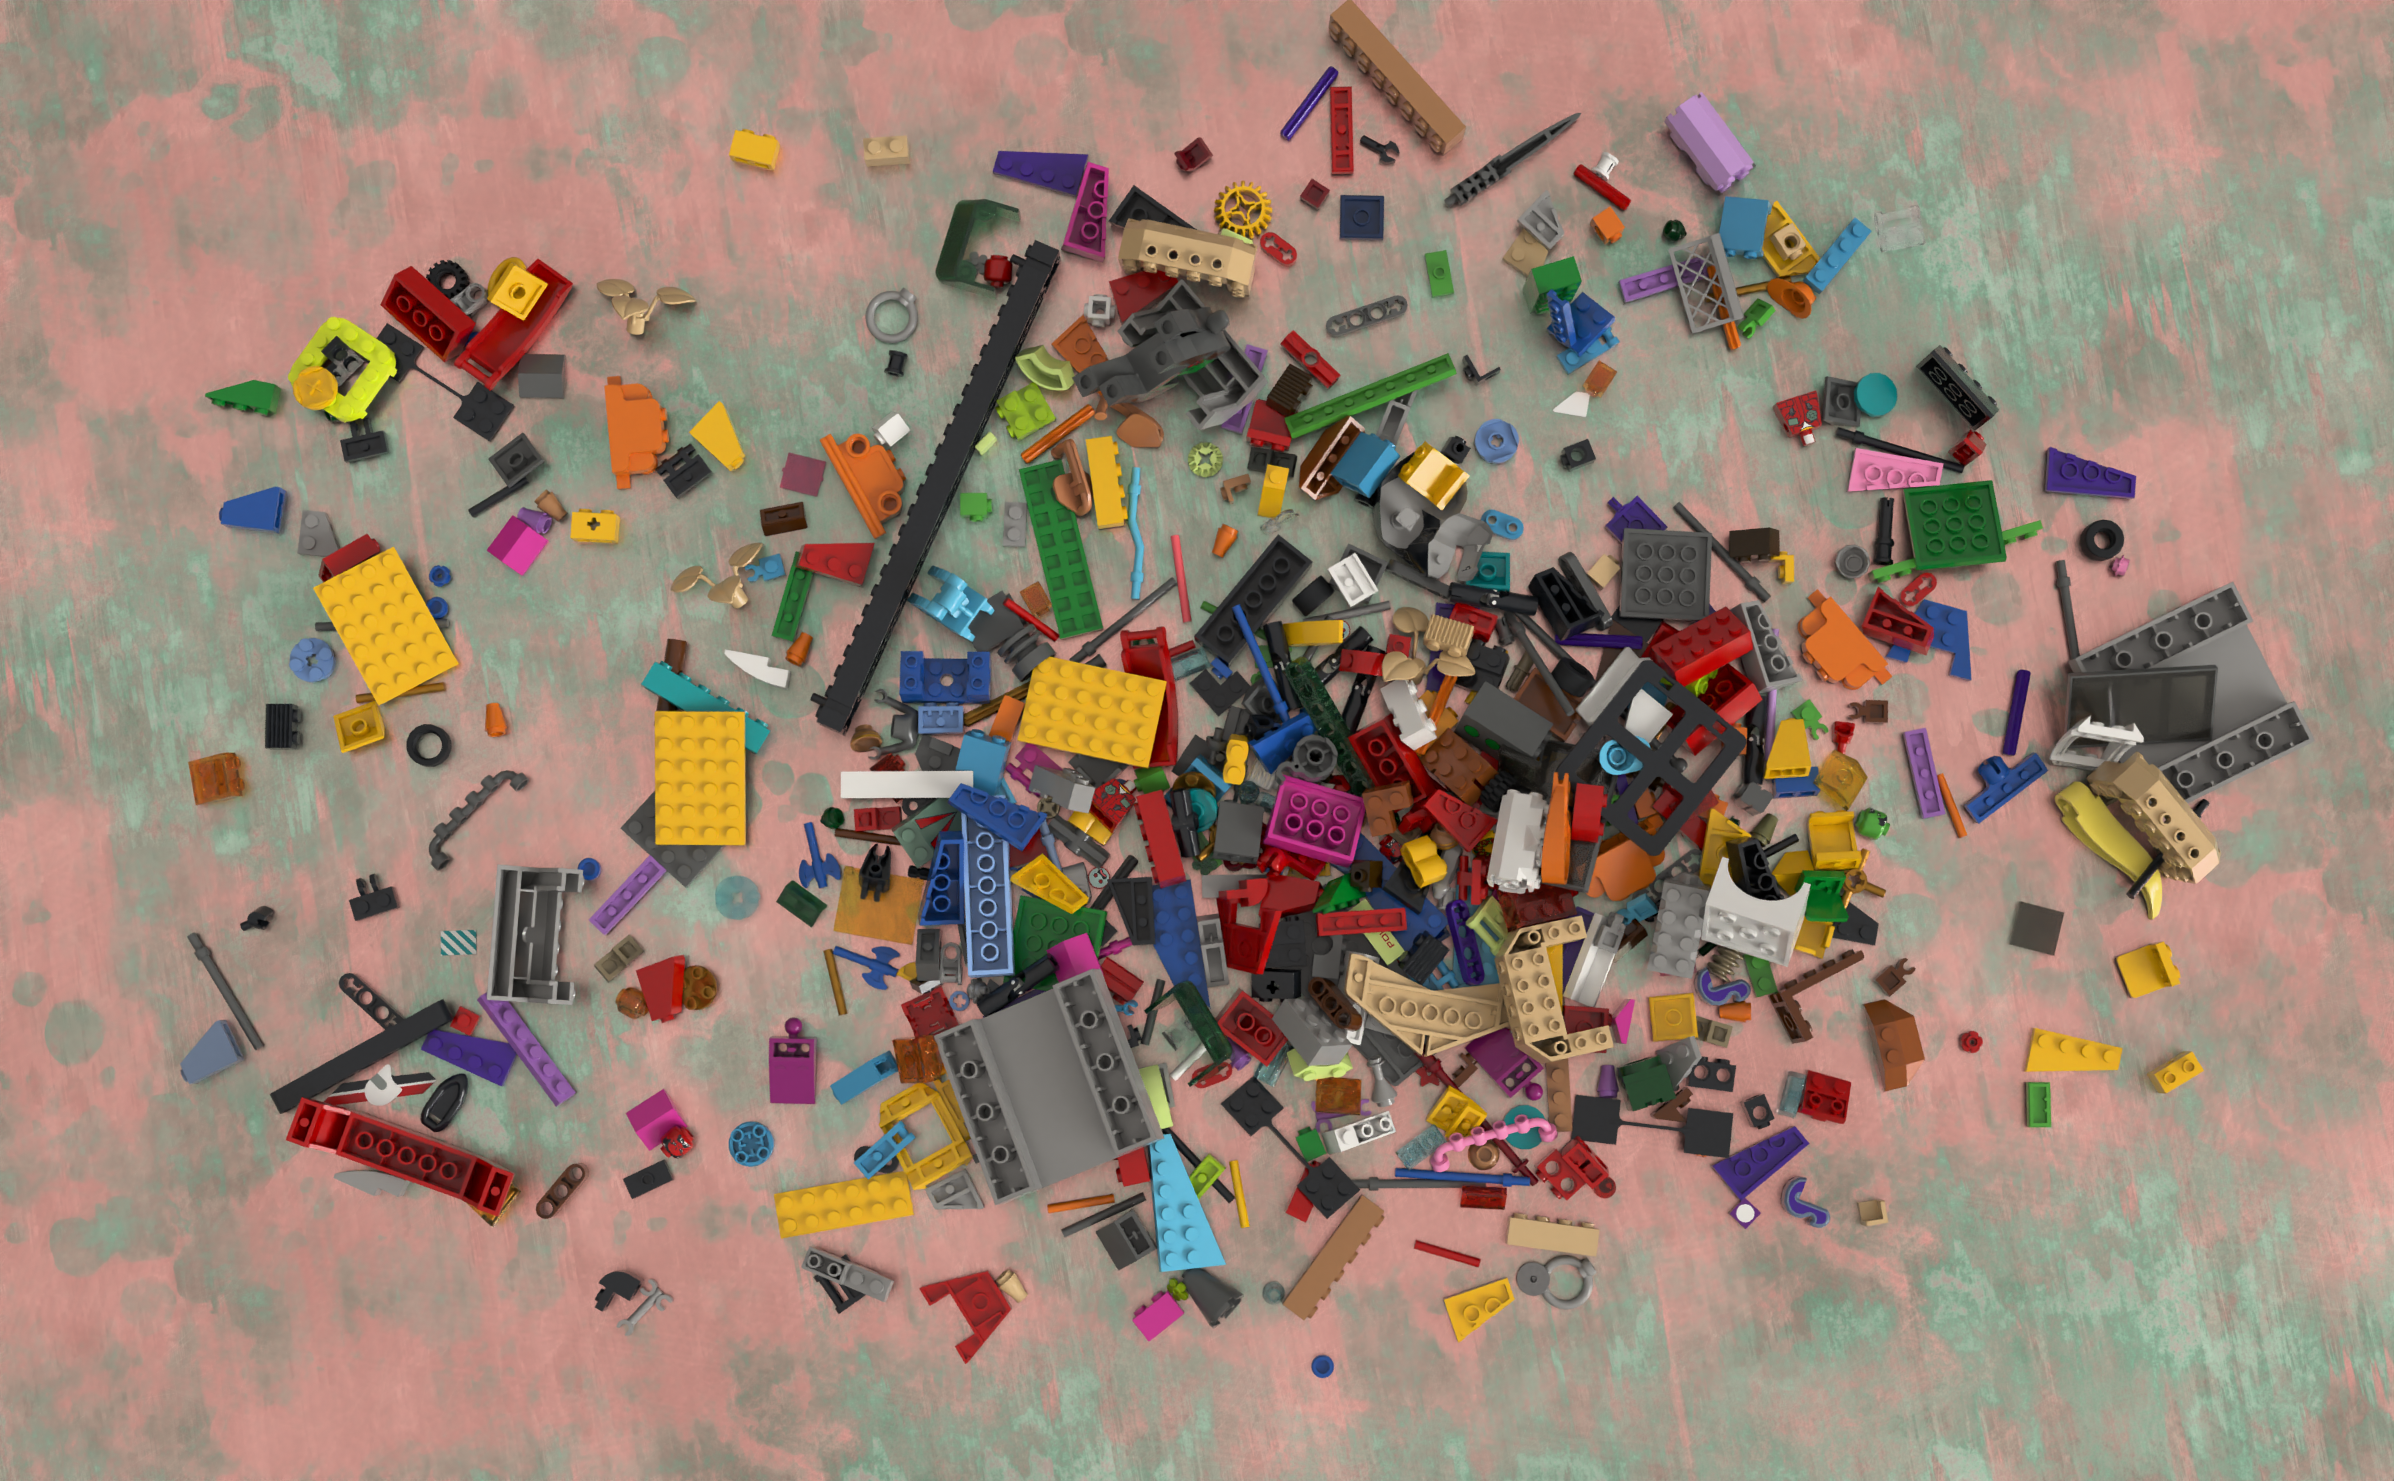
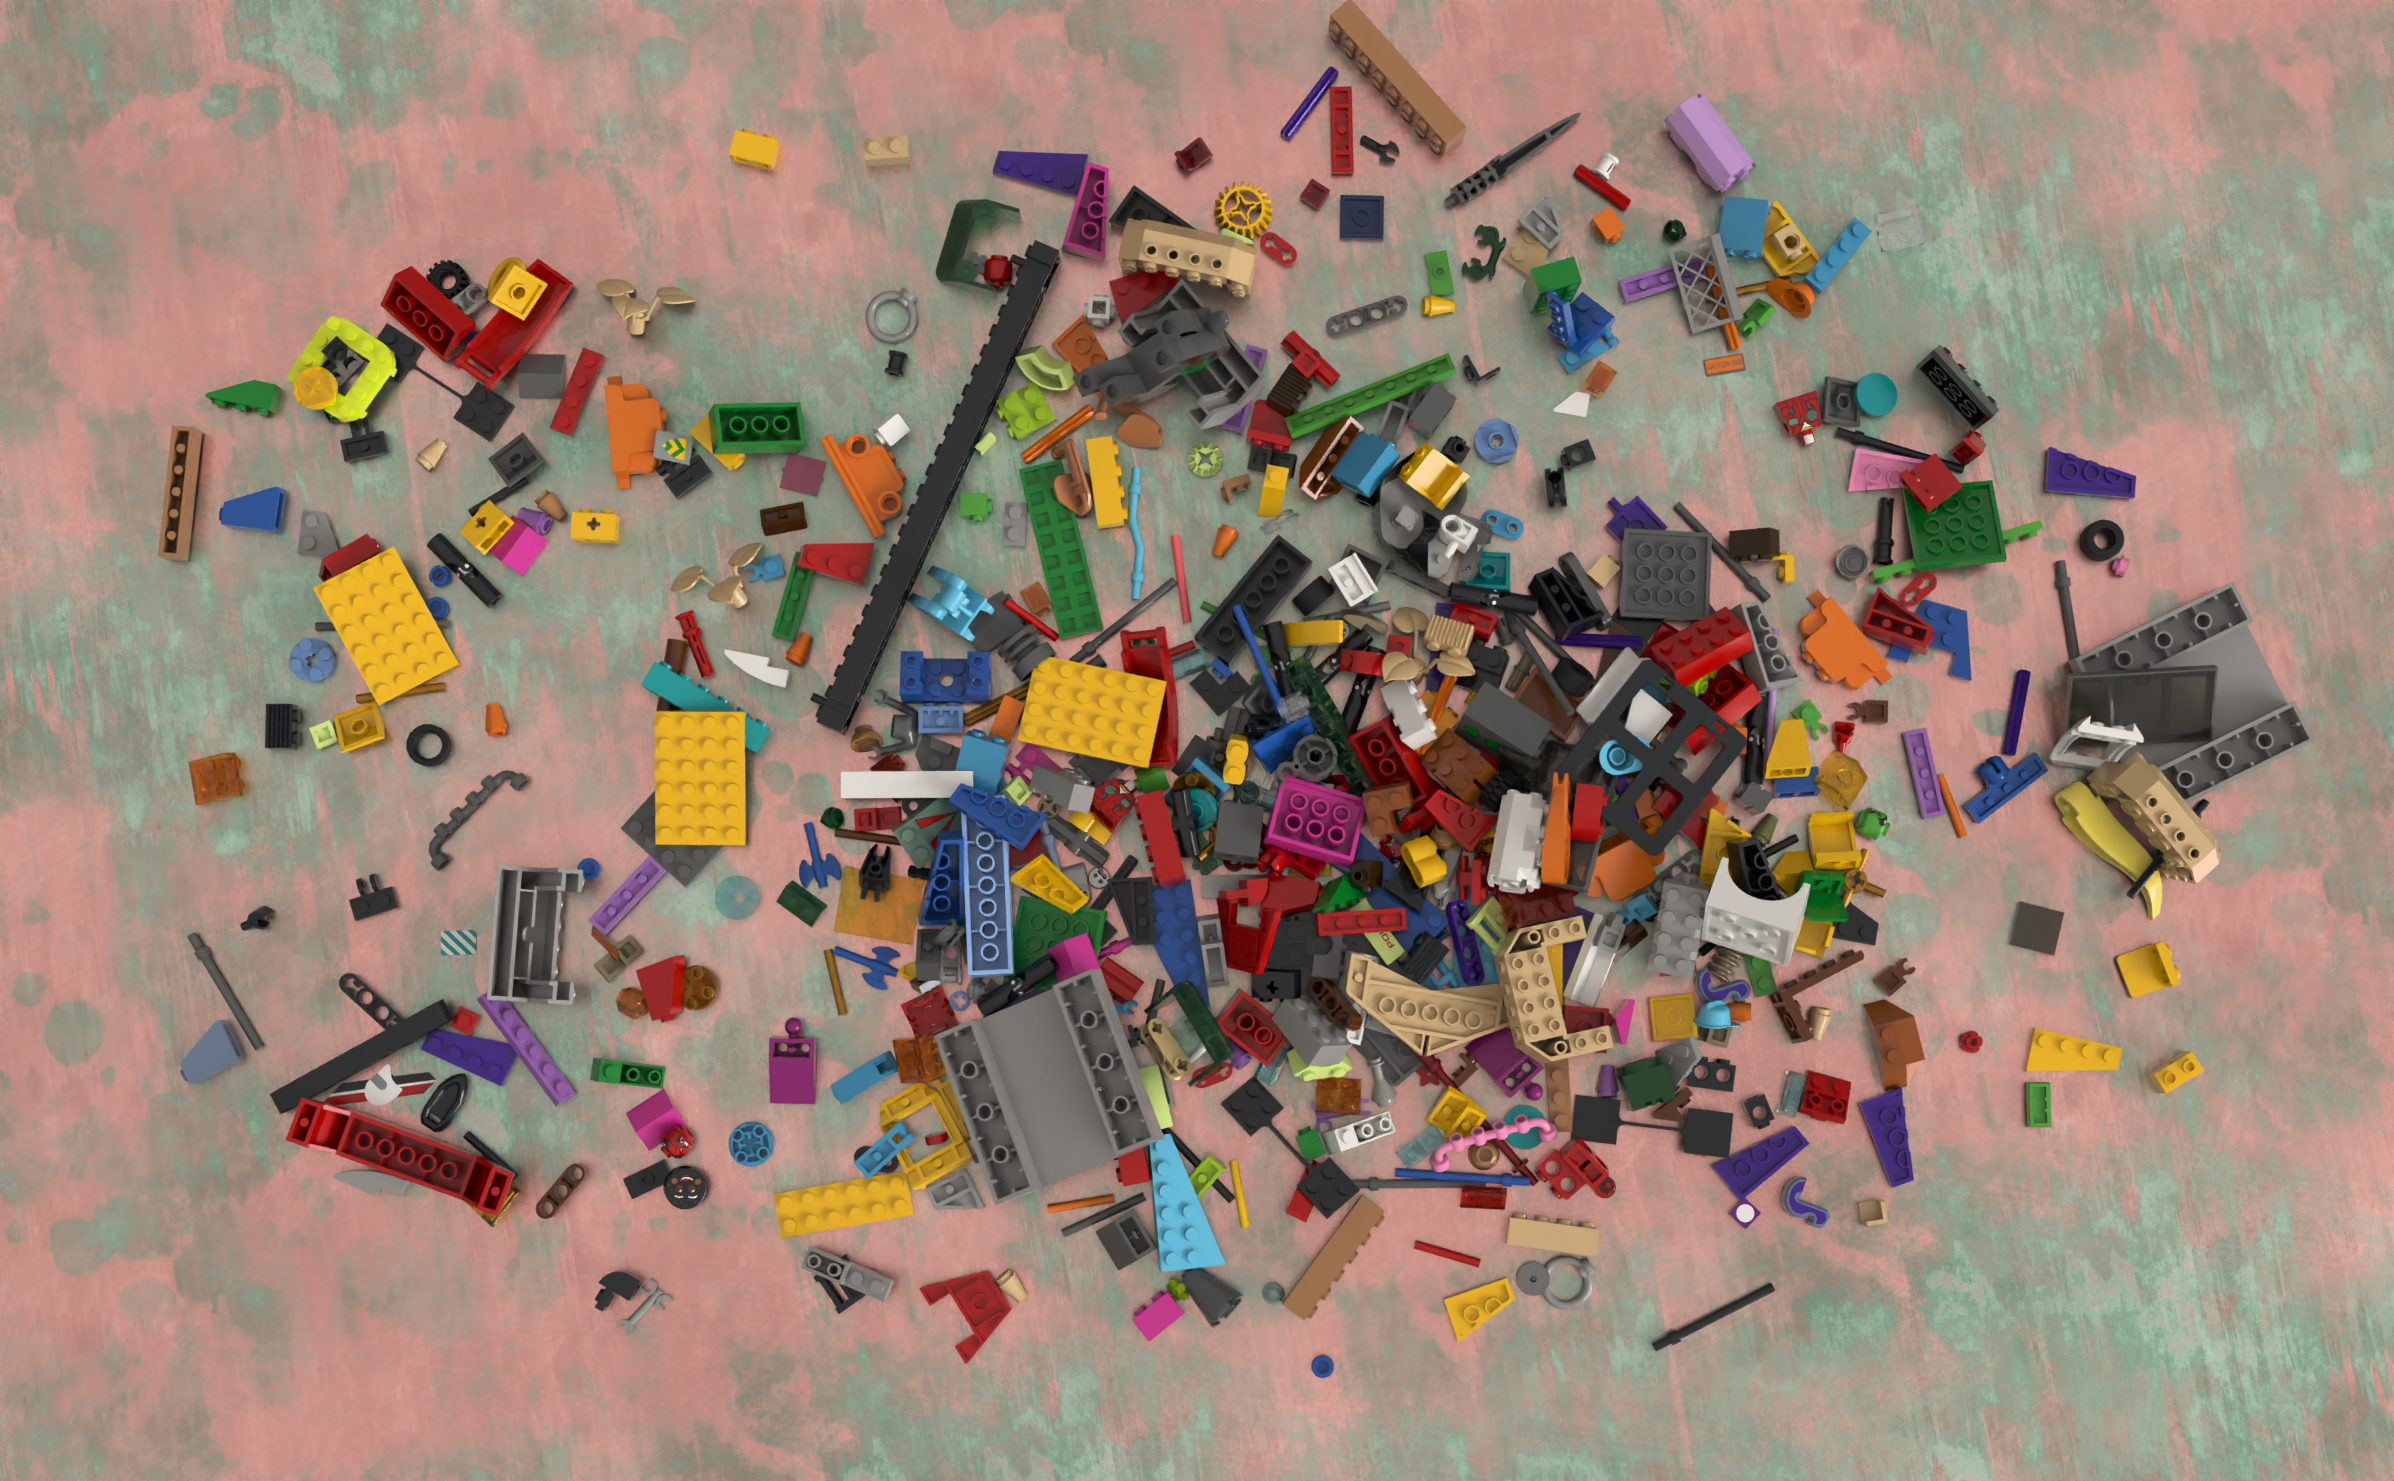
none -> medium nougat brick [158,425,202,562]
none -> yellowish green plate [309,720,339,749]
none -> tan cone [415,438,447,471]
none -> black piece [427,533,503,608]
none -> yellow brick [459,500,515,555]
none -> black bar [463,1131,519,1181]
none -> red plate [549,347,605,437]
none -> green slope [590,1058,665,1089]
none -> sticker [591,925,620,961]
none -> light grey sticker [653,430,693,465]
none -> black head [663,1166,707,1209]
none -> red pin [675,610,714,678]
none -> green brick [708,402,805,455]
none -> red tile [925,1131,948,1146]
none -> dark grey wheel [932,918,966,953]
none -> yellowish green plate [1002,776,1032,806]
none -> tan piece [1139,1018,1192,1081]
none -> clear brick [1277,690,1311,723]
none -> red plate [1291,347,1322,379]
none -> dark tan slope [1340,609,1389,635]
none -> dark grey brick [1406,382,1457,441]
none -> yellow cone [1421,294,1455,316]
none -> white piece [1438,515,1479,559]
none -> dark green helmet [1461,224,1506,282]
none -> black head [1545,467,1567,509]
none -> black bar [1652,1283,1775,1352]
none -> medium azure piece [1693,1000,1740,1029]
none -> sticker [1703,353,1746,377]
none -> tan cone [1809,1006,1832,1040]
none -> dark purple wing [1859,1088,1914,1188]
none -> red bracket [1899,454,1962,514]

